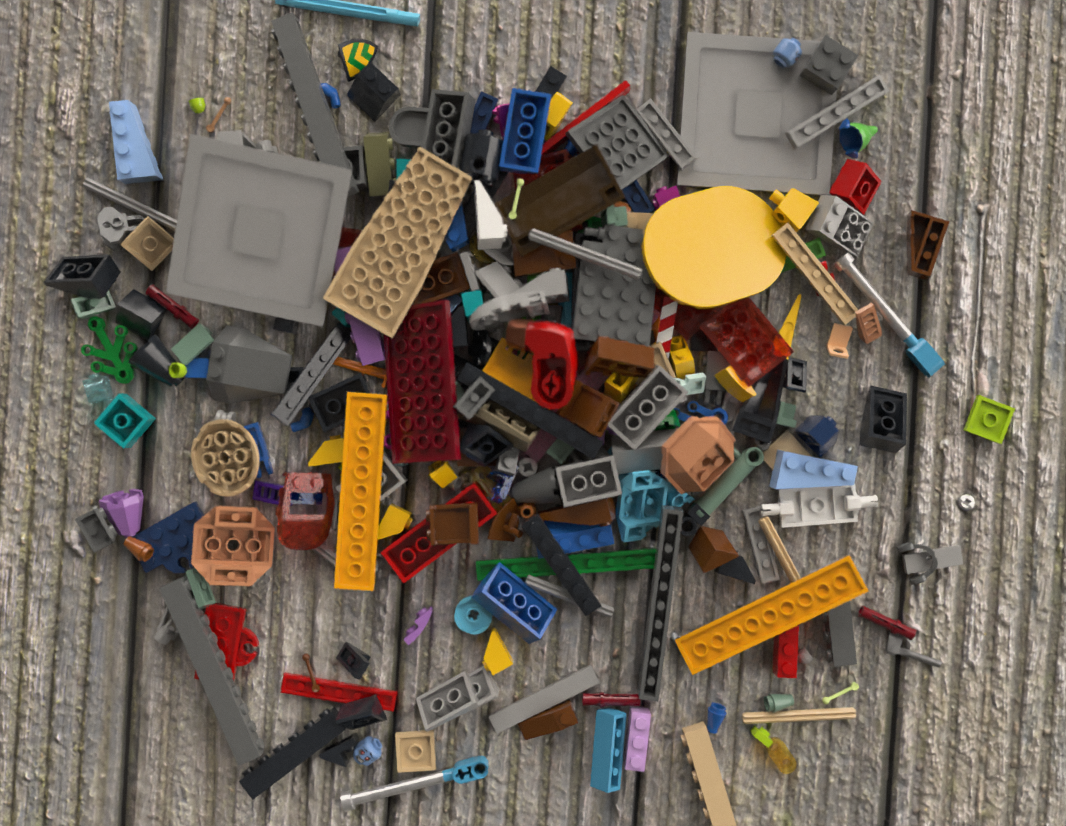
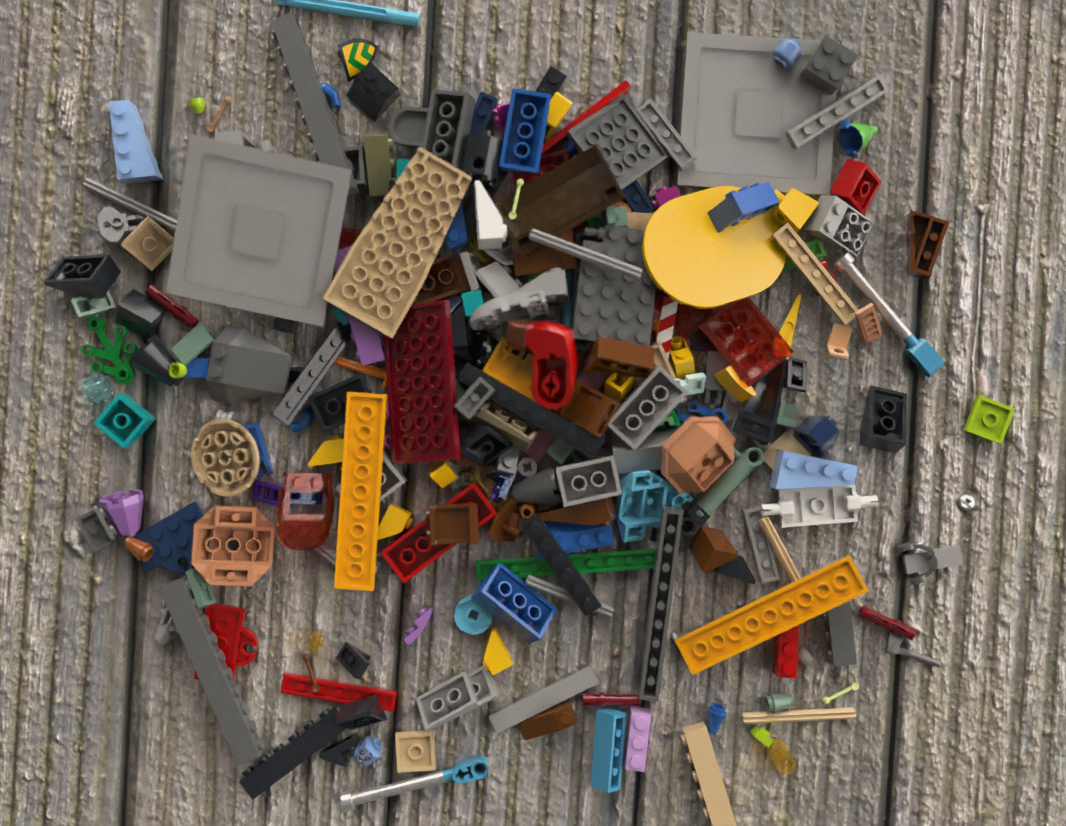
none -> clear yellow plate [309,629,325,653]
none -> blue wedge [707,182,780,233]

